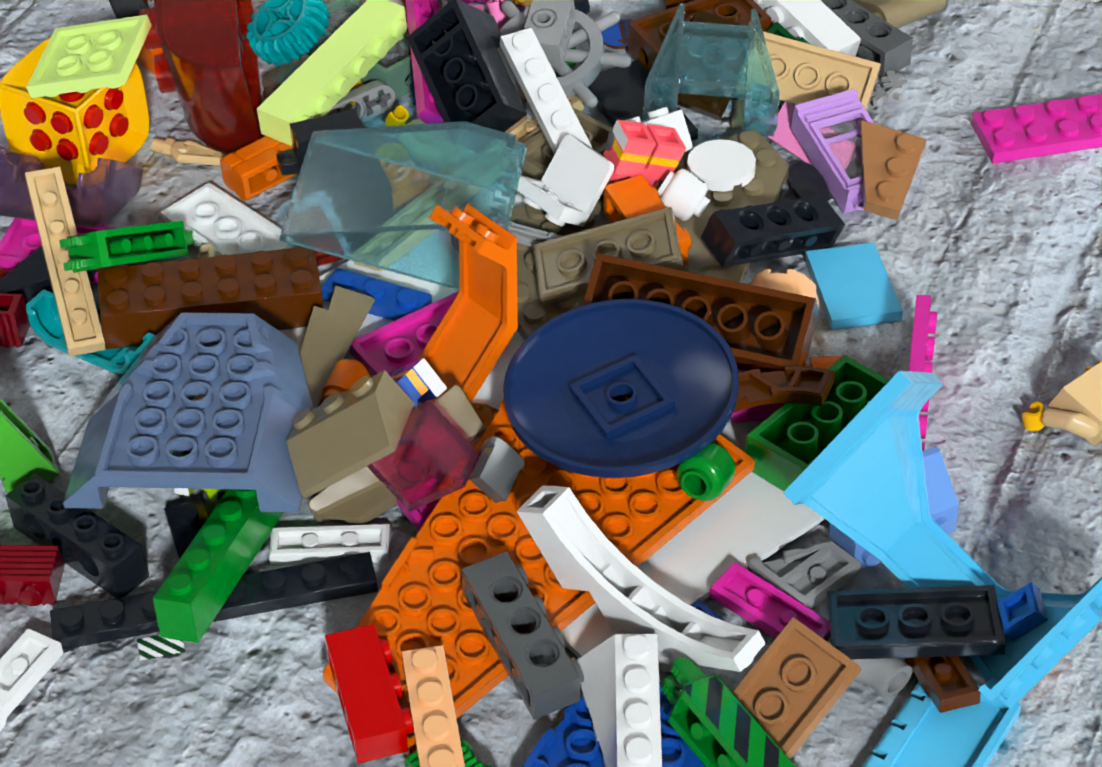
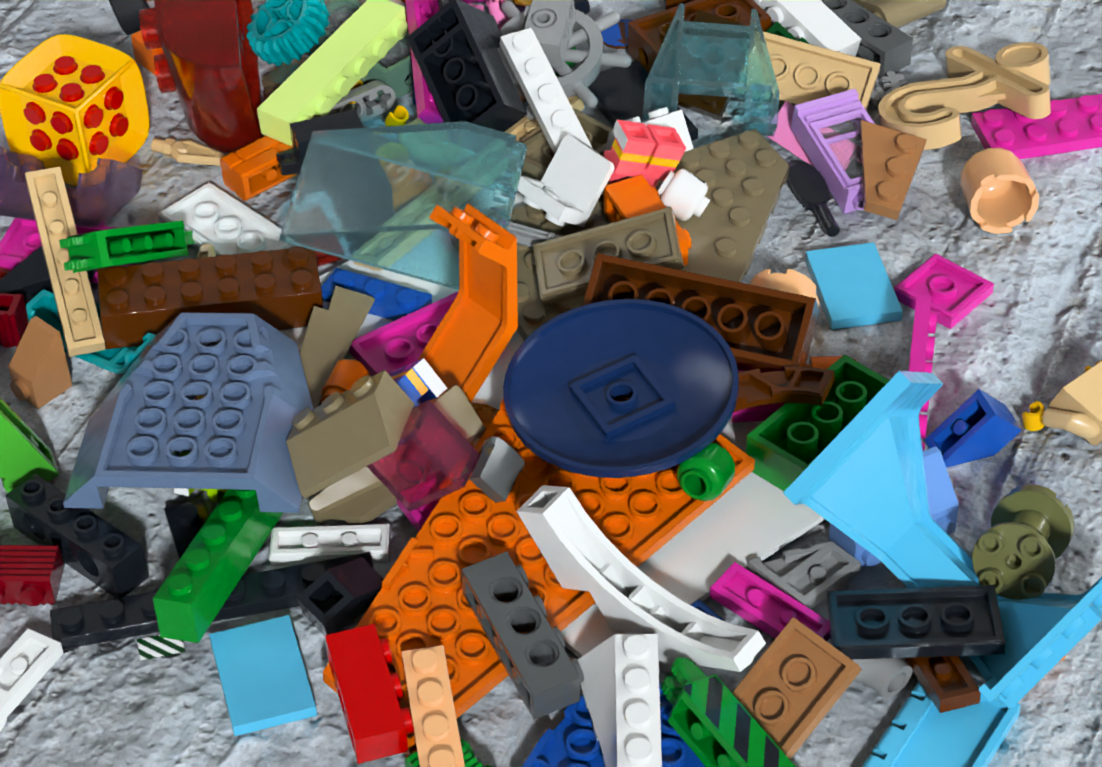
yellowish green plate [26,14,152,98] -> none
white tile [687,139,756,192] -> none
black brick [701,195,845,267] -> none
dark tan piece [731,100,744,130] -> none
blue tile [996,582,1048,641] -> none
none -> medium nougat slope [8,316,72,409]
none -> medium azure tile [209,615,317,736]
none -> black slope [296,557,384,636]
none -> tan piece [878,42,1051,150]
none -> dark pink tile [893,253,994,329]
none -> blue slope [925,389,1022,468]
none -> light nougat cylinder [960,148,1039,234]
none -> olive piece [972,485,1075,600]

